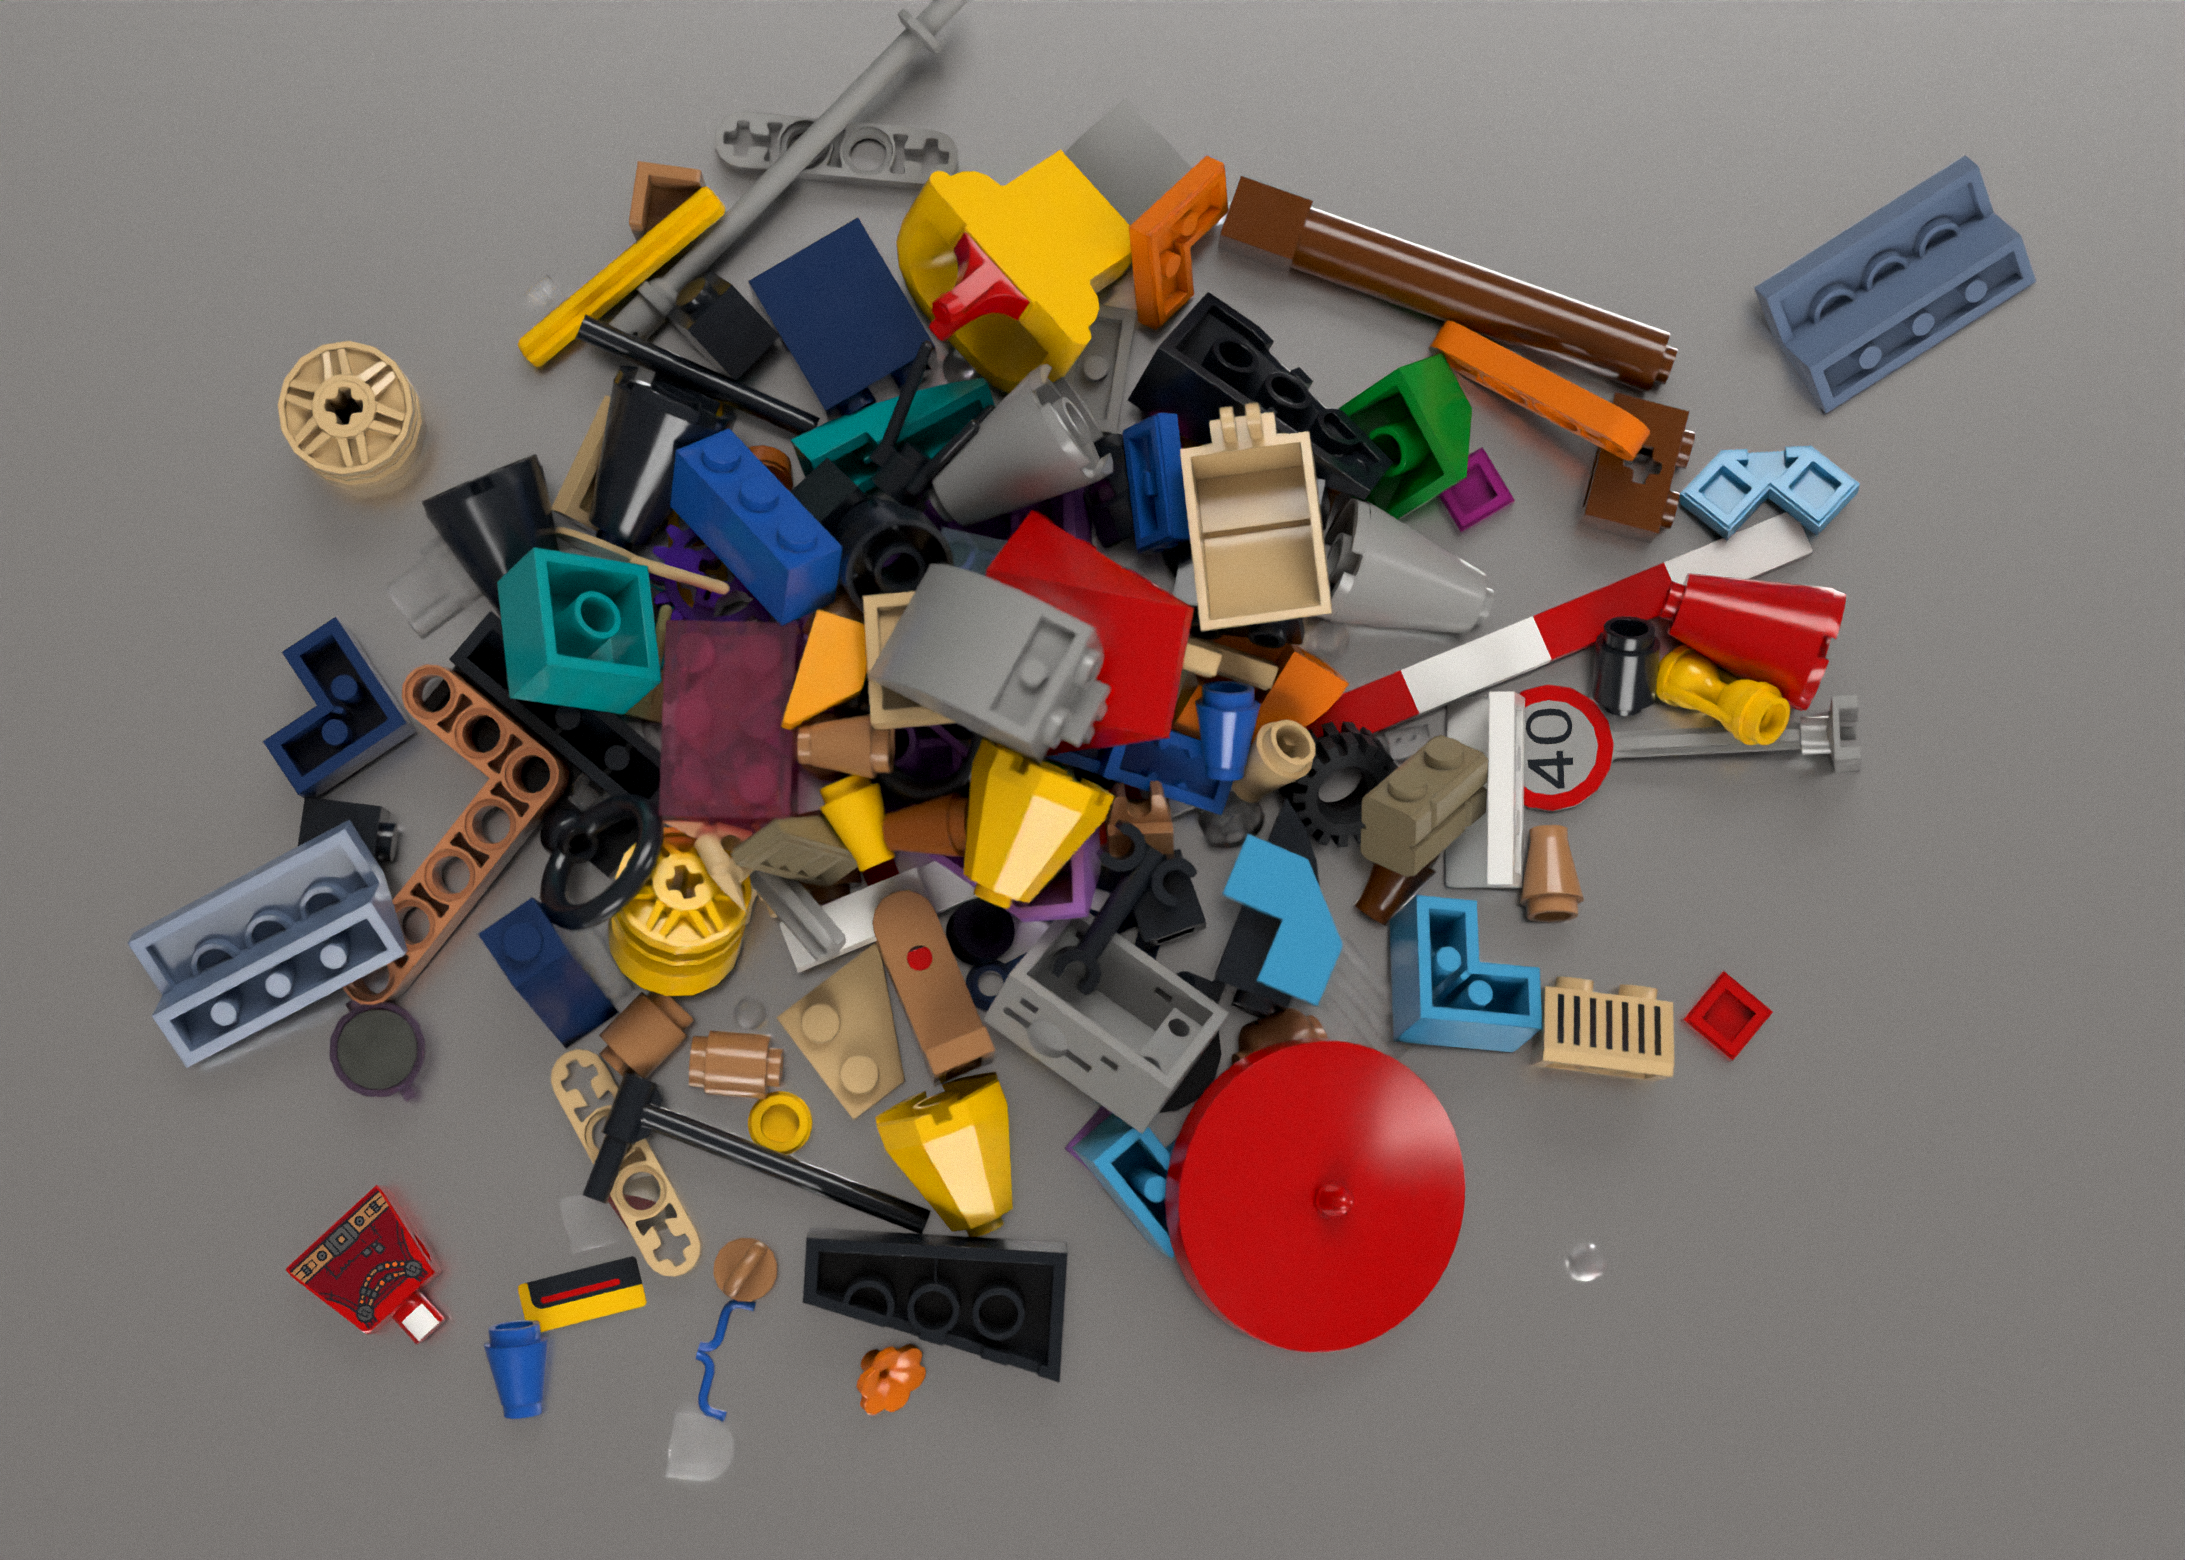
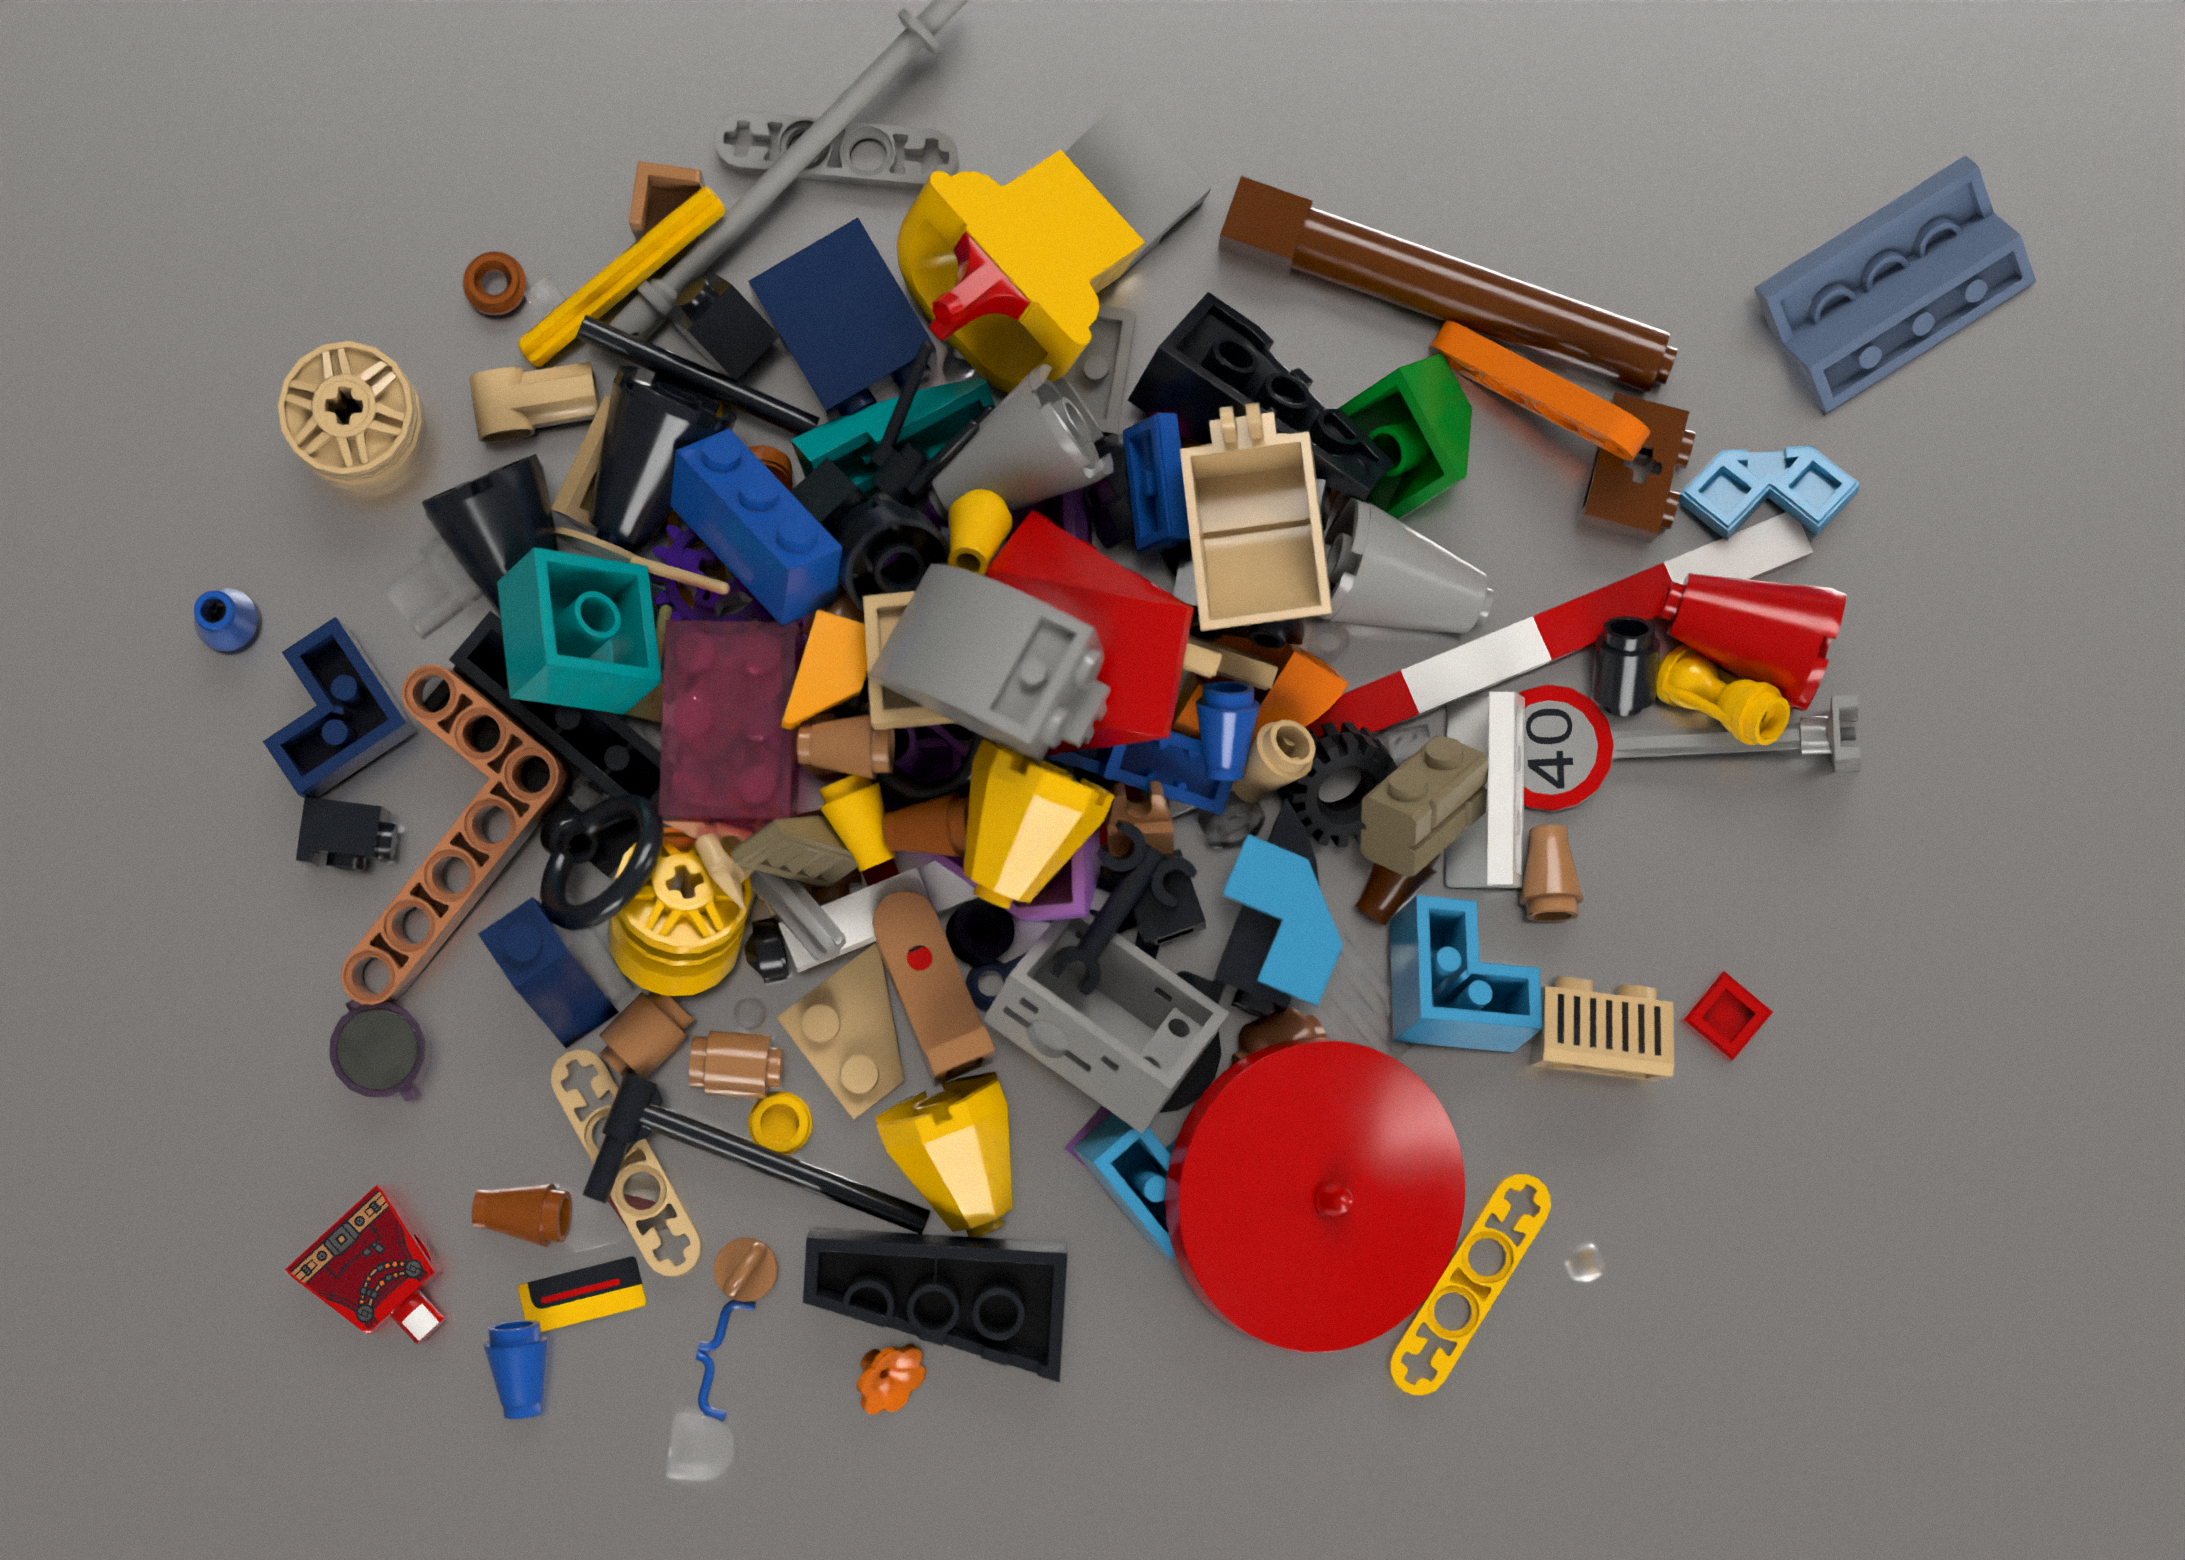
sand blue slope [128,820,407,1068] -> none
orange tile [1129,155,1228,330] -> none
magenta tile [1436,447,1515,535] -> none
none -> blue cone [194,588,258,651]
none -> dark orange plate [463,251,527,315]
none -> tan piece [469,361,600,443]
none -> dark orange cone [472,1183,572,1247]
none -> black tile [744,917,790,984]
none -> yellow cone [948,489,1012,575]
none -> yellow beam [1388,1174,1551,1395]

